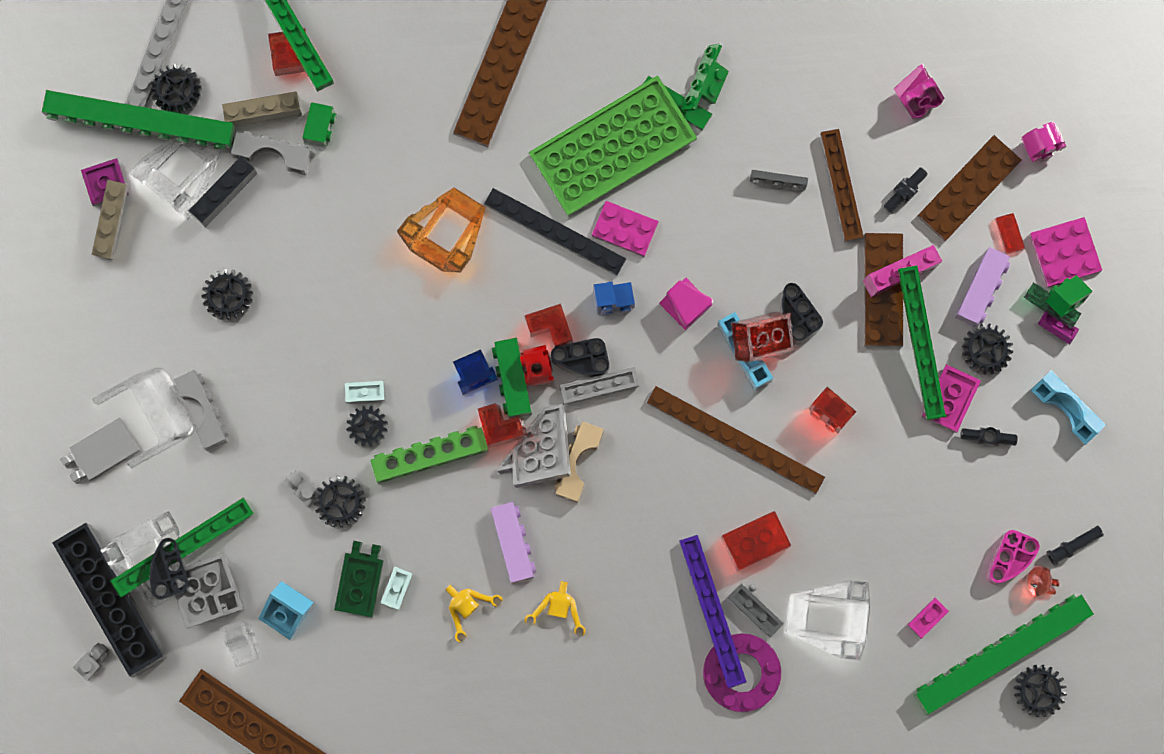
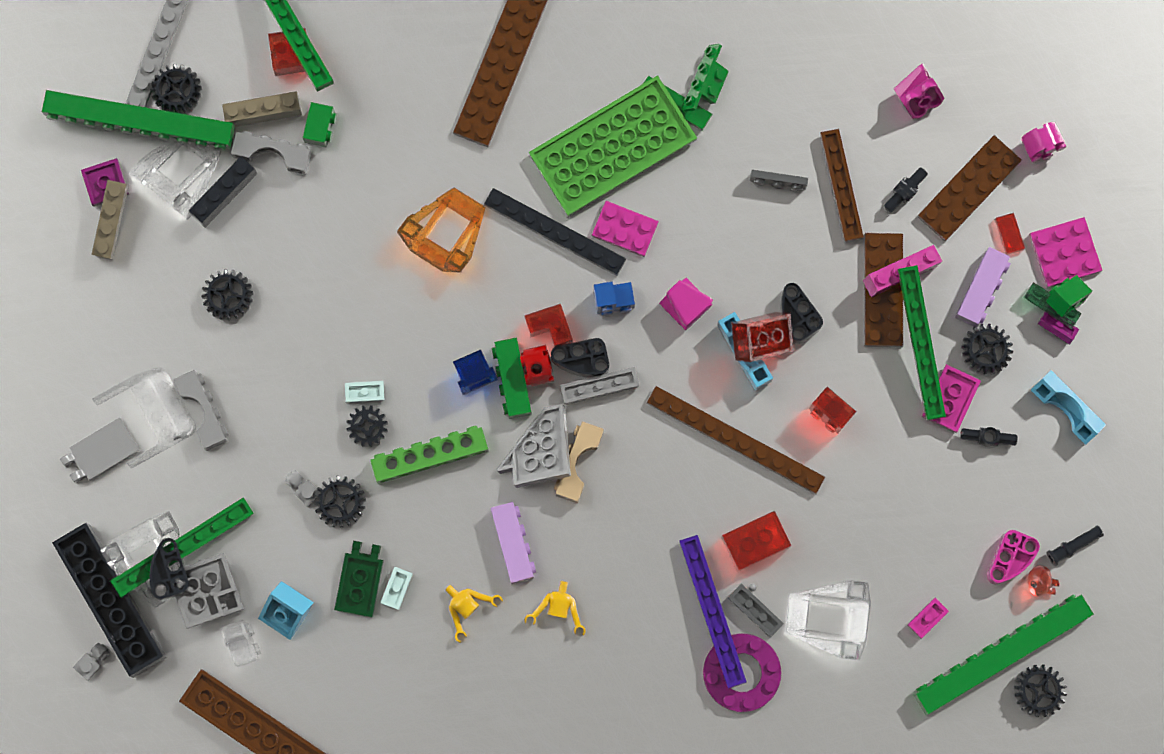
clear red brick [478,403,528,447] -> none

